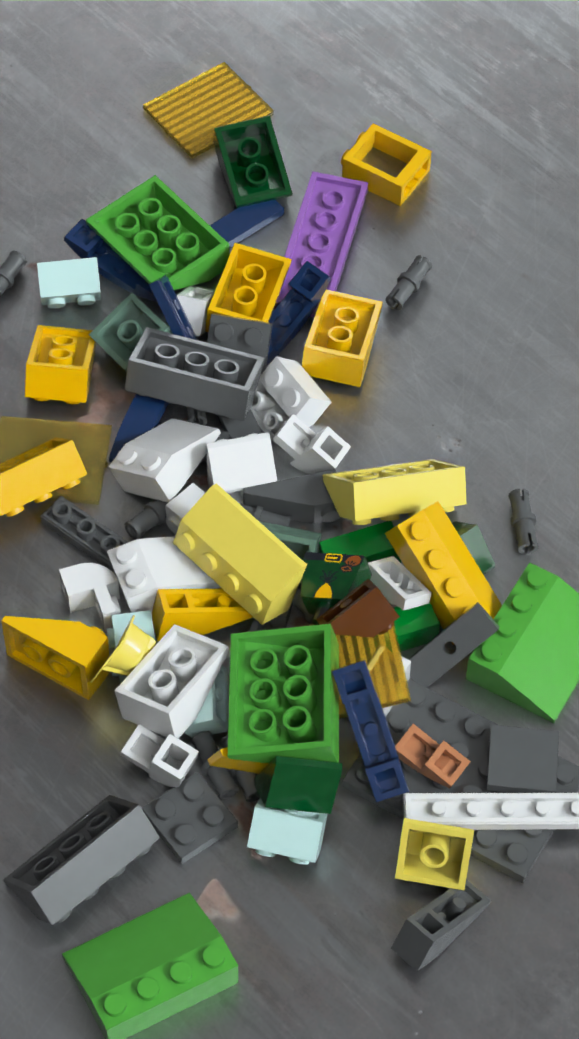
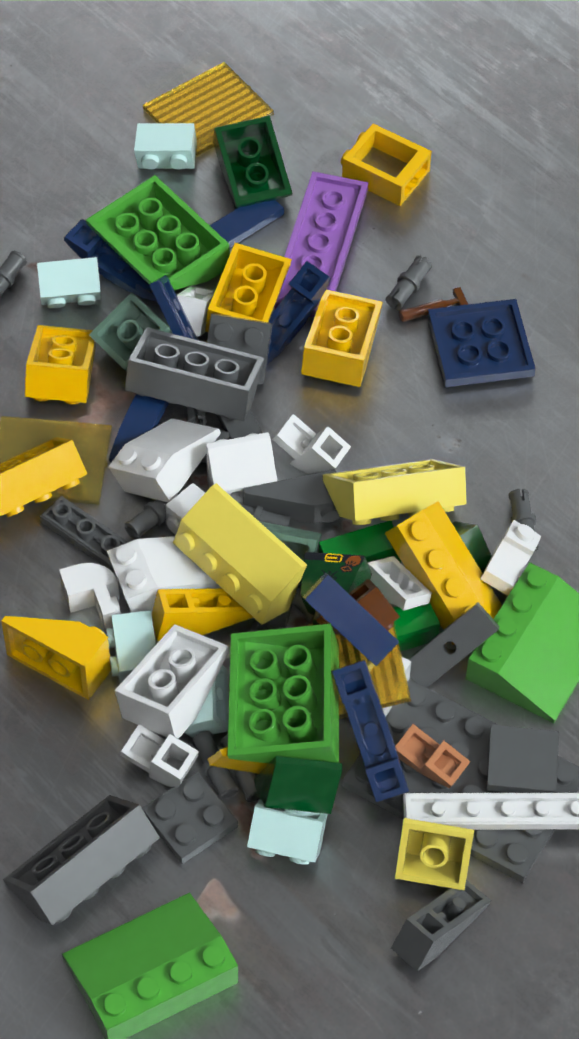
light yellow piece [90,615,156,683] -> none
white slope [250,356,332,444] -> none
none -> light aqua brick [134,123,197,170]
none -> dark blue tile [303,573,399,666]
none -> reddish brown piece [399,287,468,322]
none -> dark blue plate [428,299,536,387]
none -> white arch [480,520,541,596]

